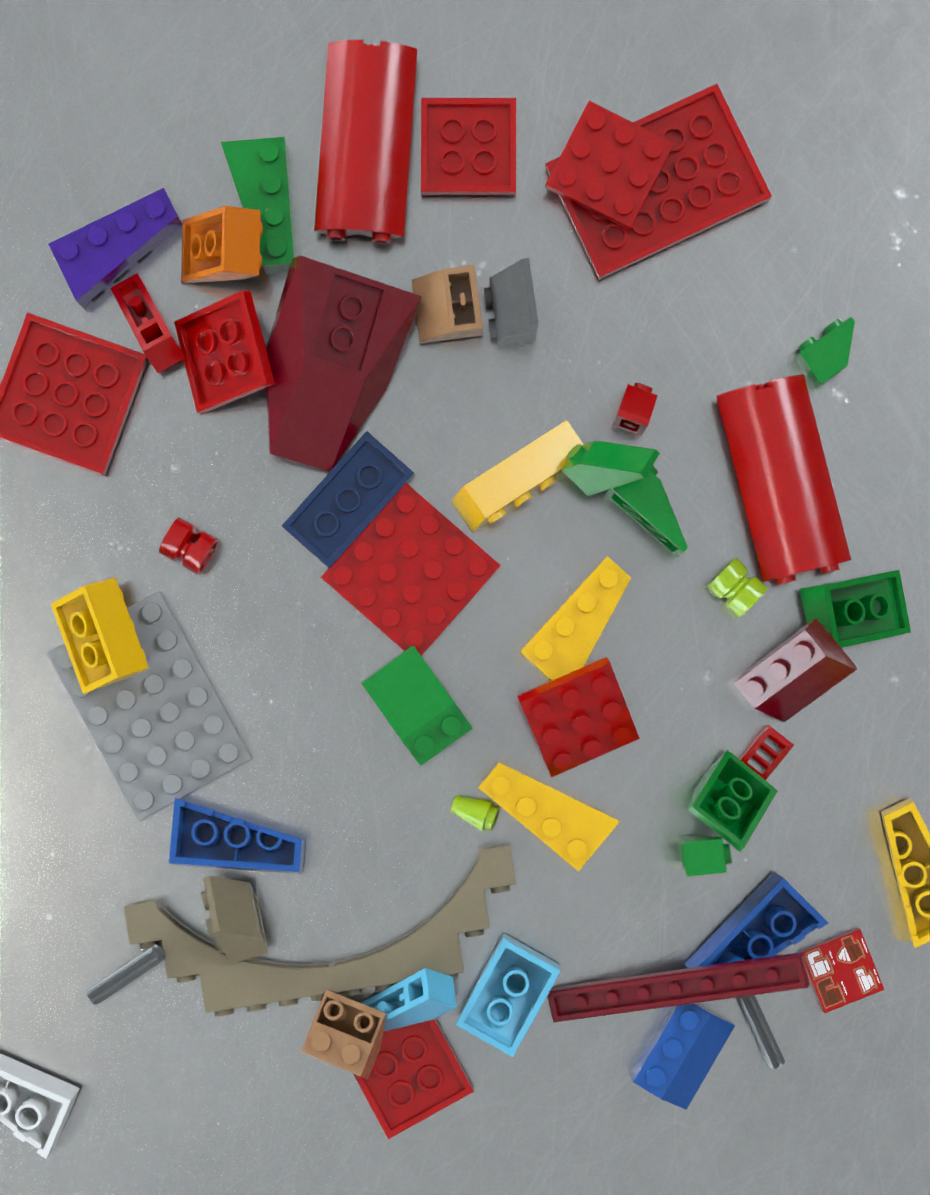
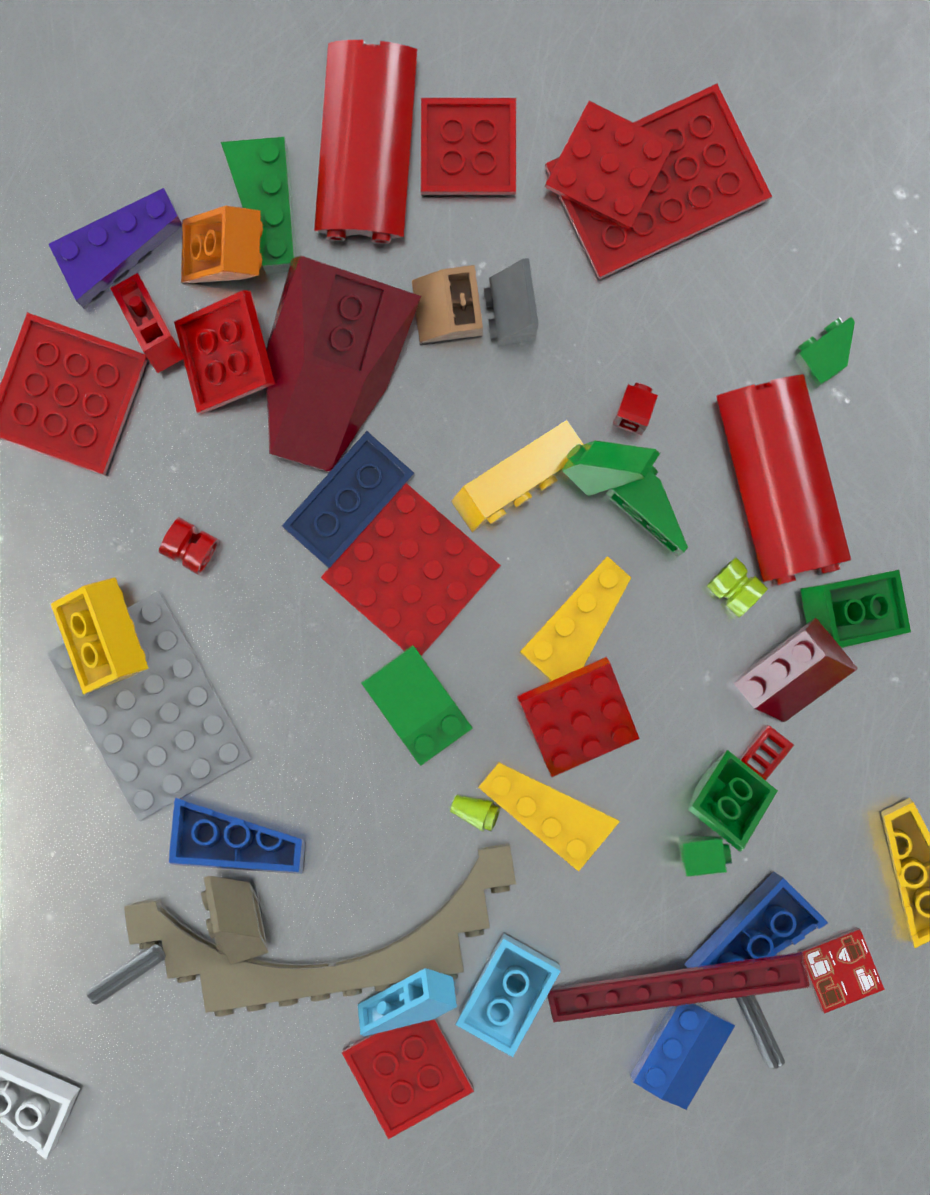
medium nougat slope [301,990,387,1079] -> none

